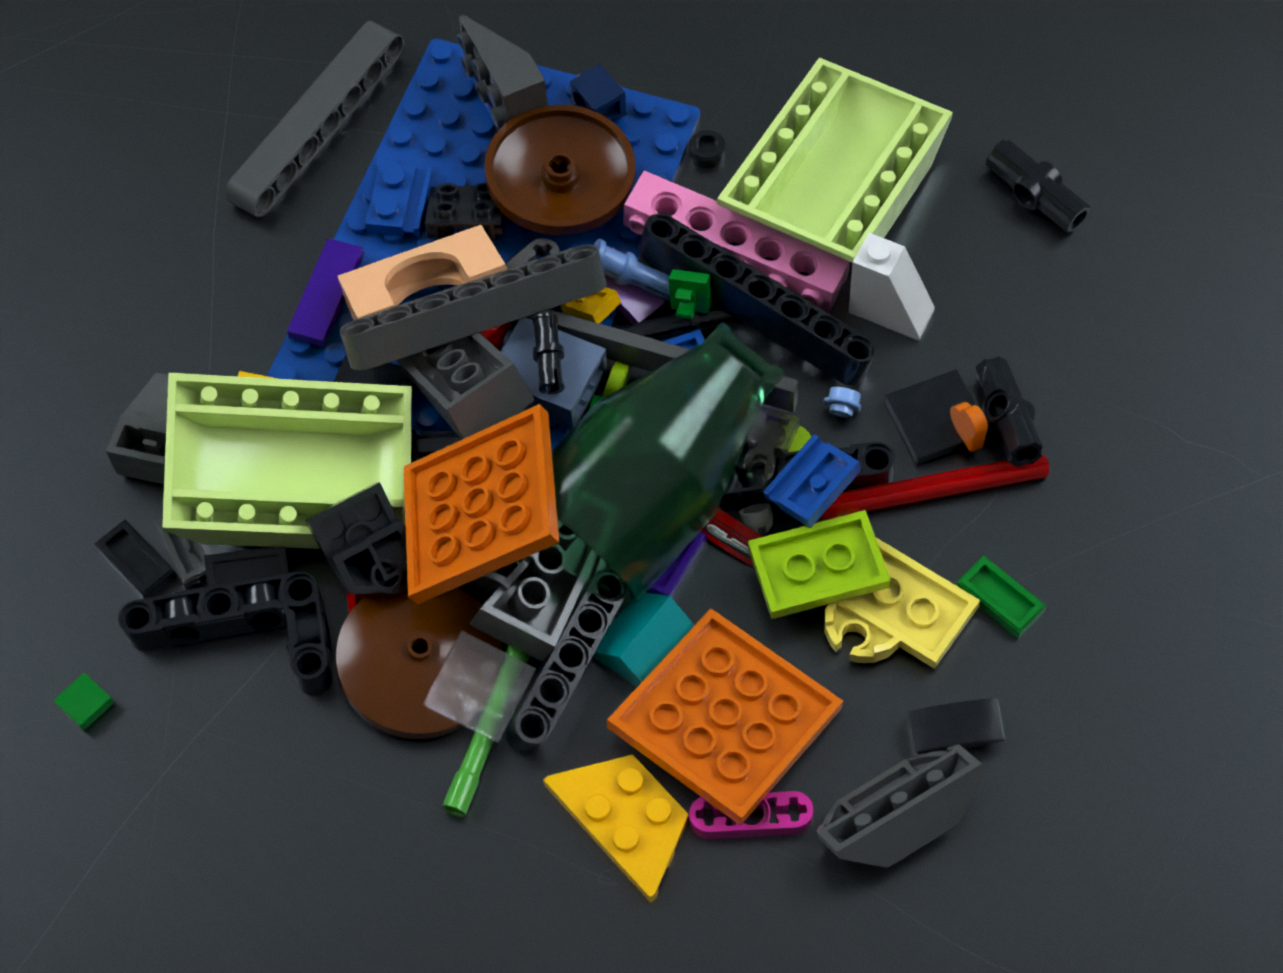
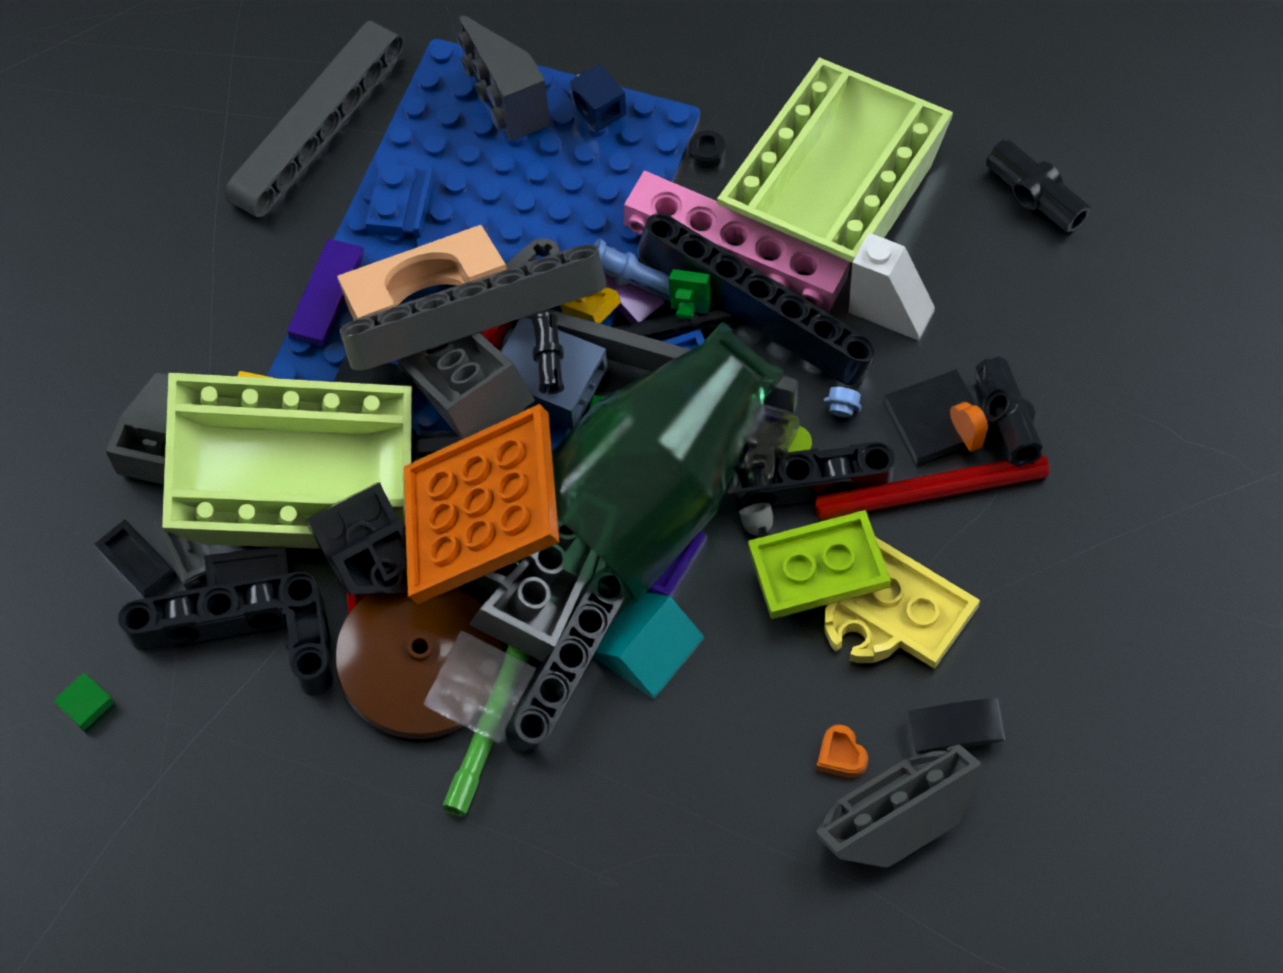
black hinge [425,182,504,241] -> none
reddish brown dish [485,105,635,235] -> none
yellow wing [543,754,689,903] -> none
lime tile [603,361,631,400] -> none
orange plate [607,608,843,826] -> none
dark pink beam [689,791,813,839] -> none
sticker [694,503,763,567] -> none
blue plate [763,434,862,528] -> none
green tile [956,555,1046,639] -> none
none -> orange tile [816,725,868,778]

